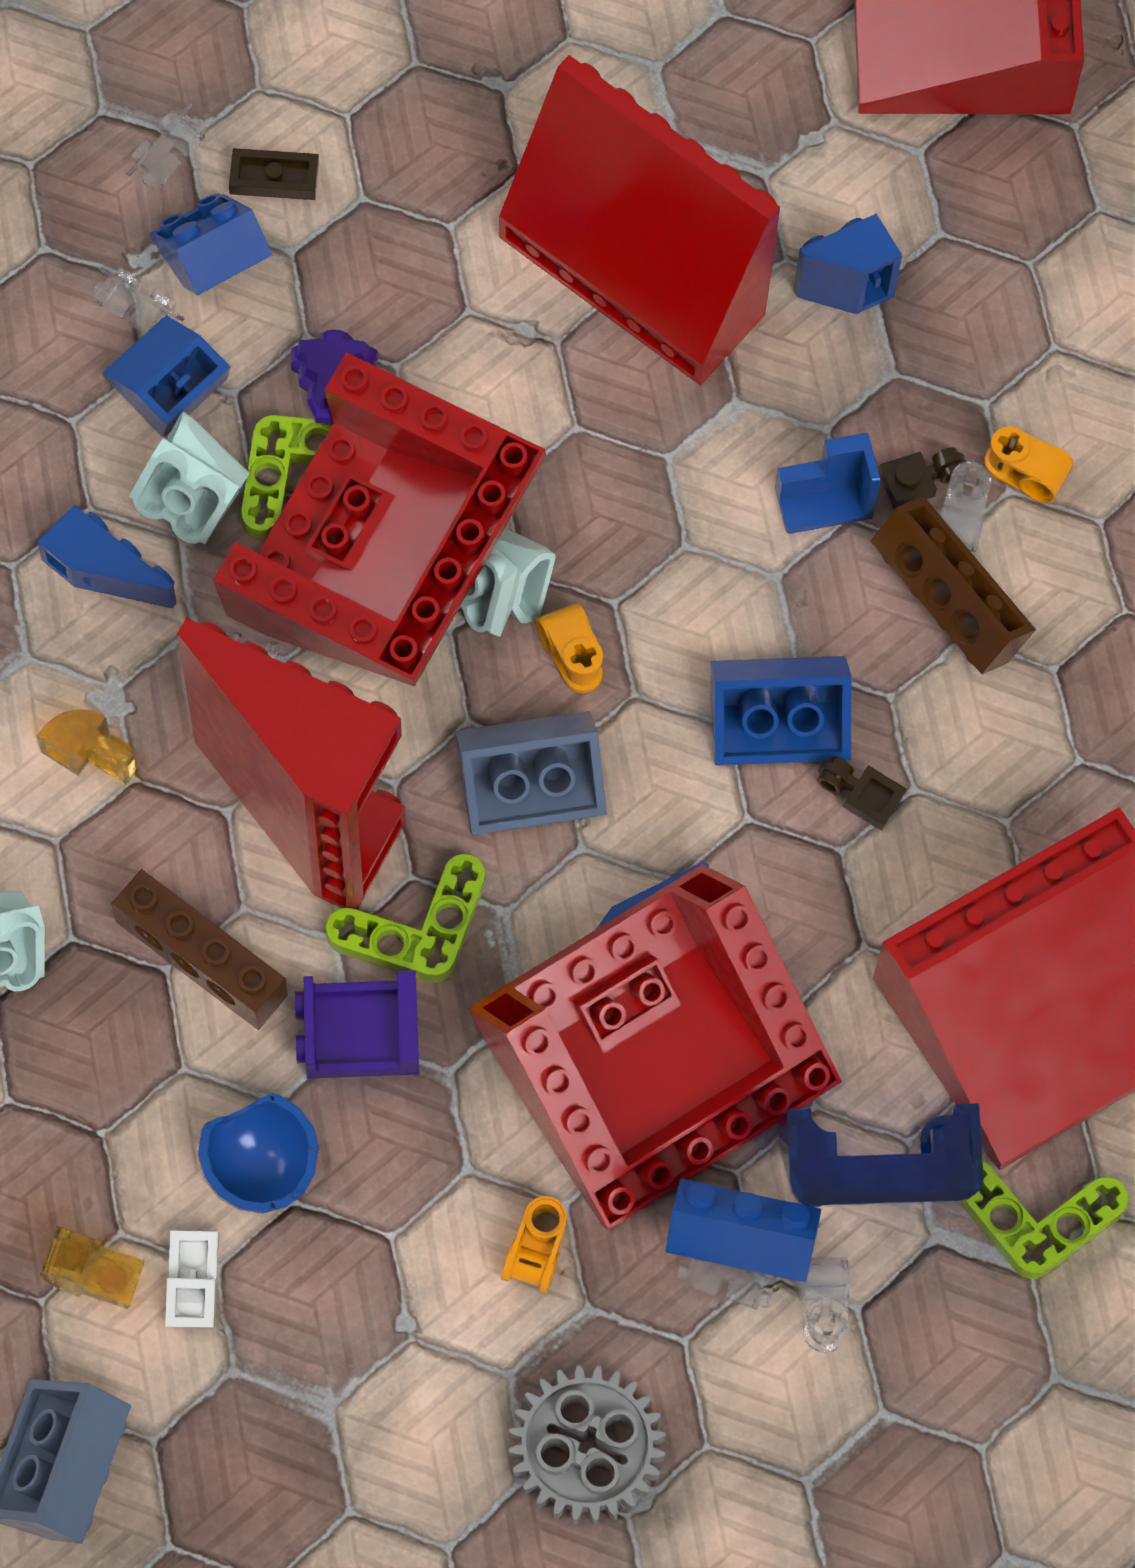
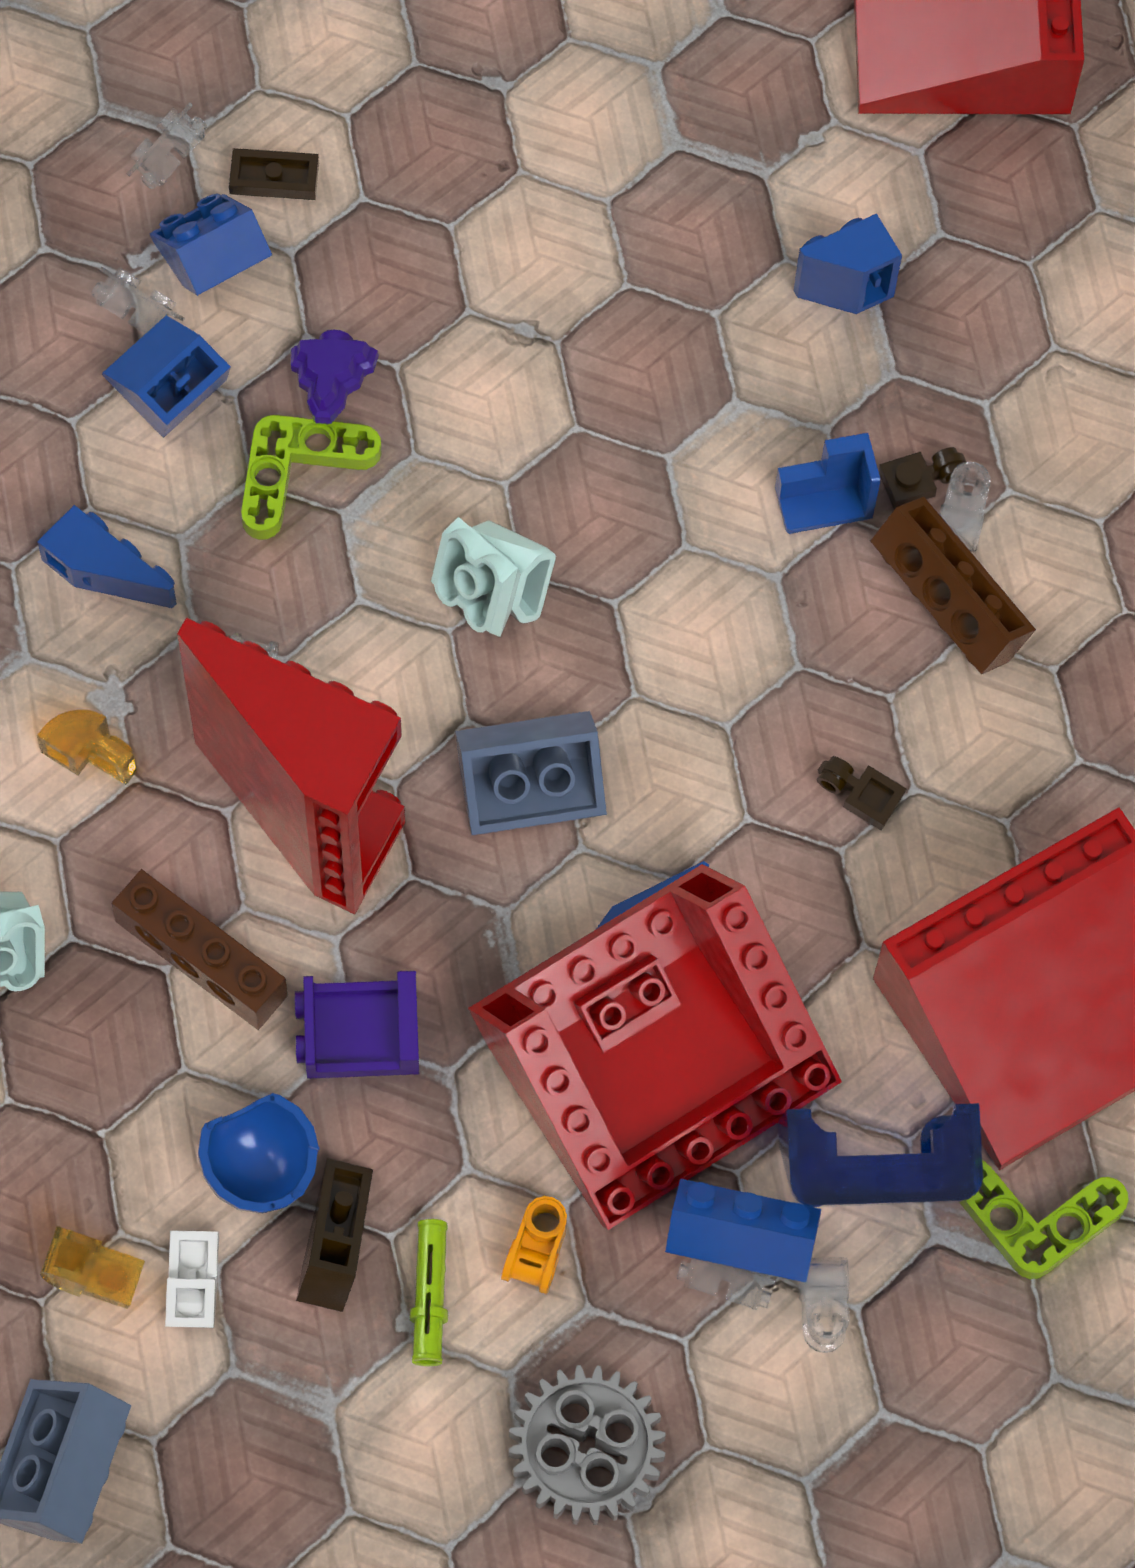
light aqua piece [129,412,250,544] -> none
red slope [213,352,546,686] -> none
lime beam [326,854,485,983] -> none
red slope [499,55,780,386] -> none
light orange piece [535,602,604,694] -> none
blue slope [710,656,852,765] -> none
light orange piece [983,426,1073,503] -> none
none -> dark brown slope [296,1158,373,1312]
none -> lime pin [410,1219,448,1367]

